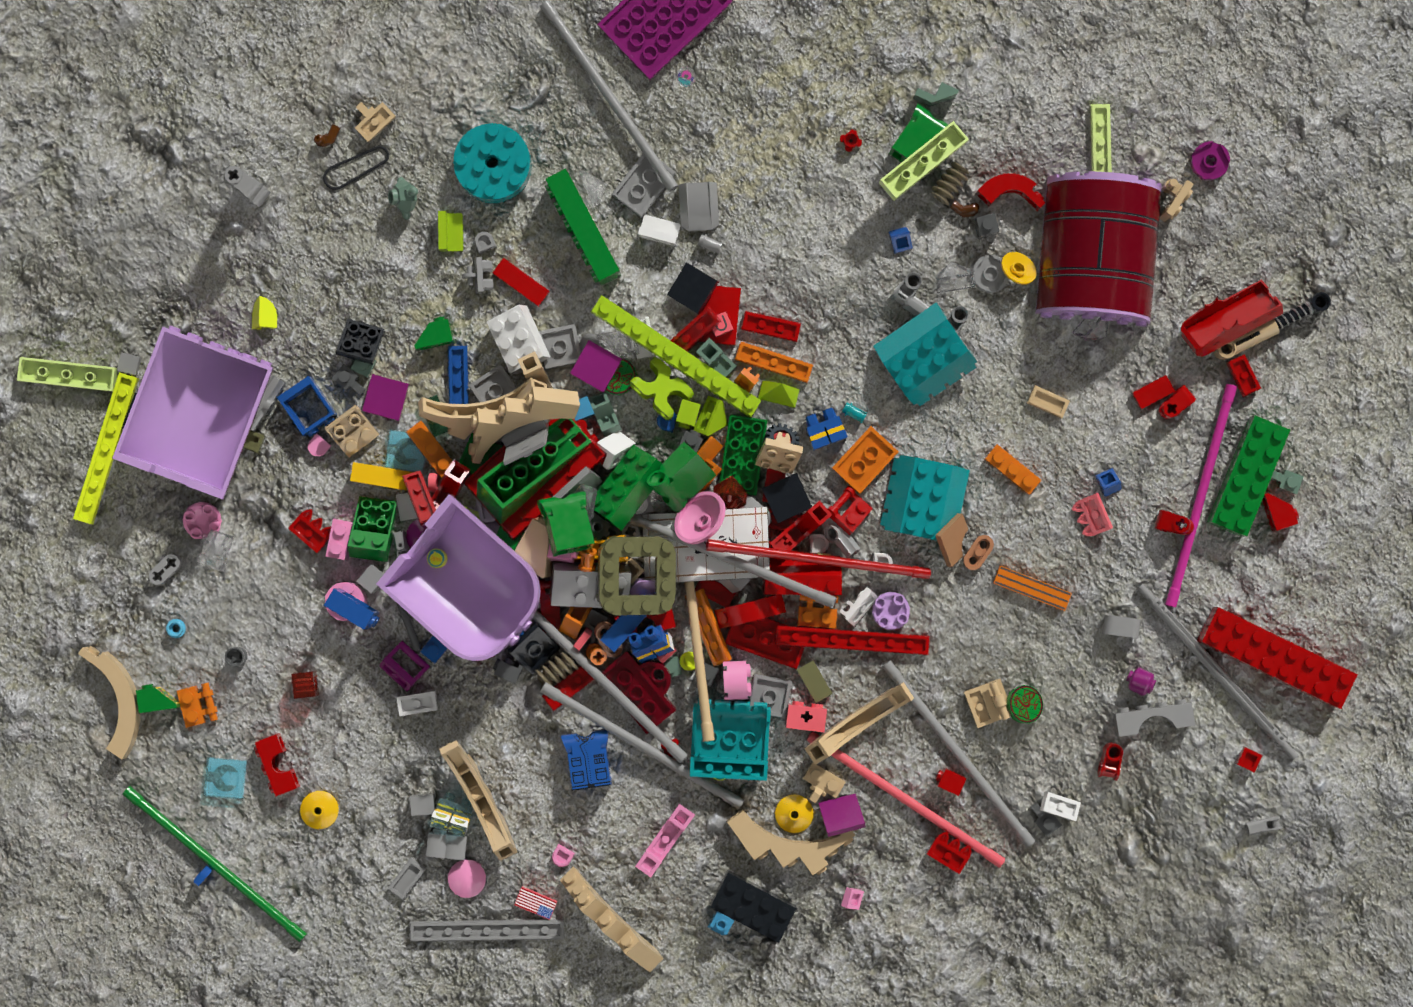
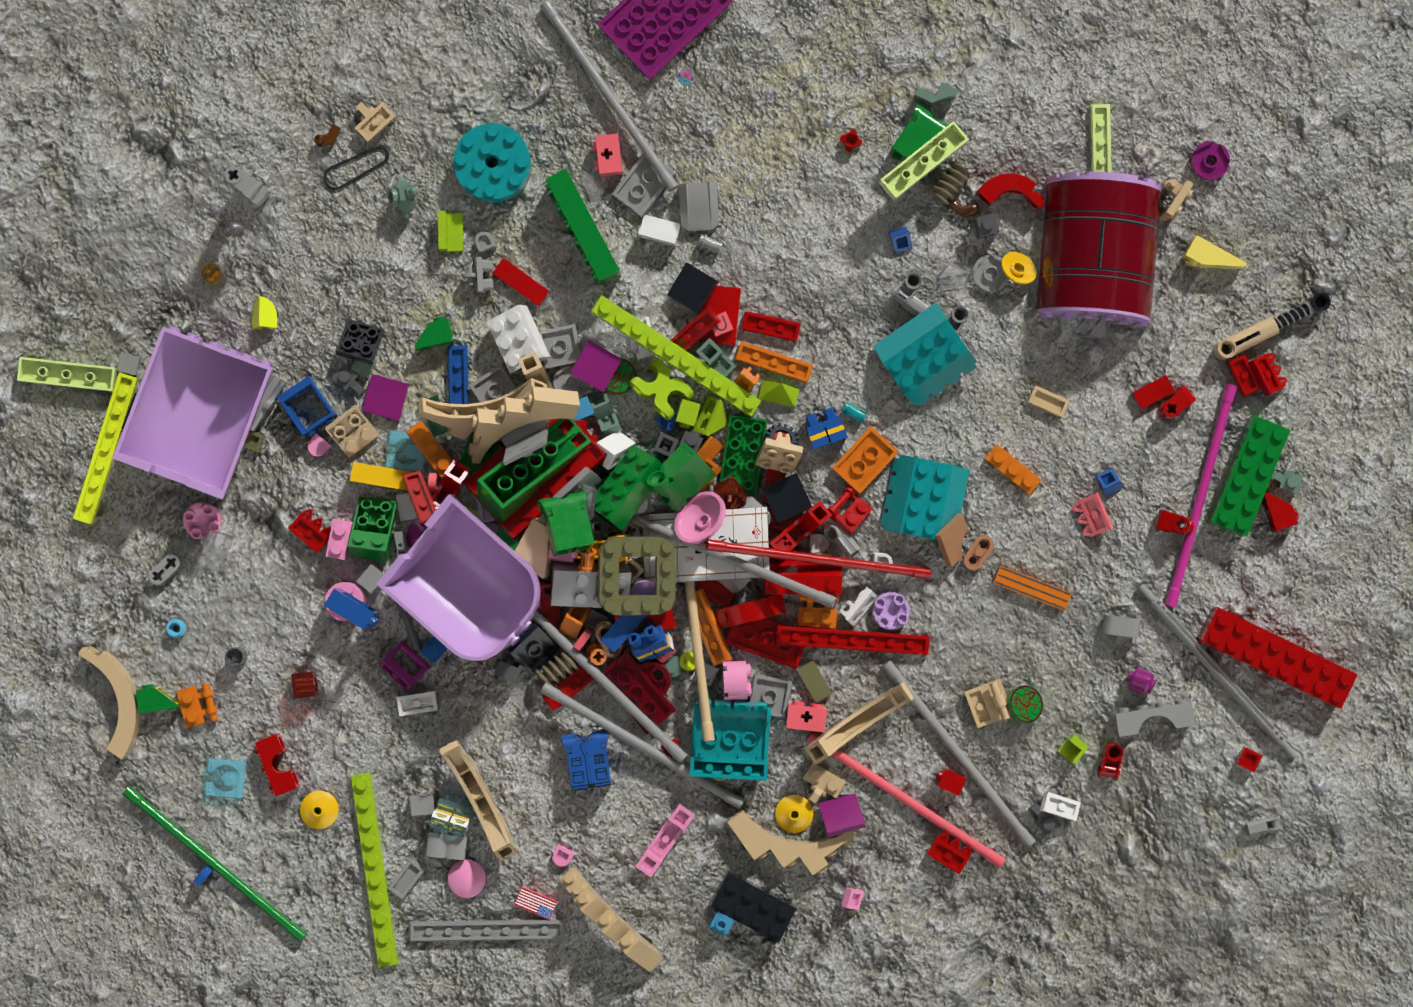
neon yellow tile [427,549,448,568] -> none
red piece [1181,279,1283,357] -> none
none -> clear yellow tile [201,264,222,284]
none -> lime plate [351,772,399,967]
none -> light grey tile [553,364,591,399]
none -> coral brick [592,134,623,177]
none -> dark grey brick [654,432,679,457]
none -> lime panel [1057,733,1089,765]
none -> light yellow slope [1181,235,1247,269]
none -> red plate [1249,353,1287,396]

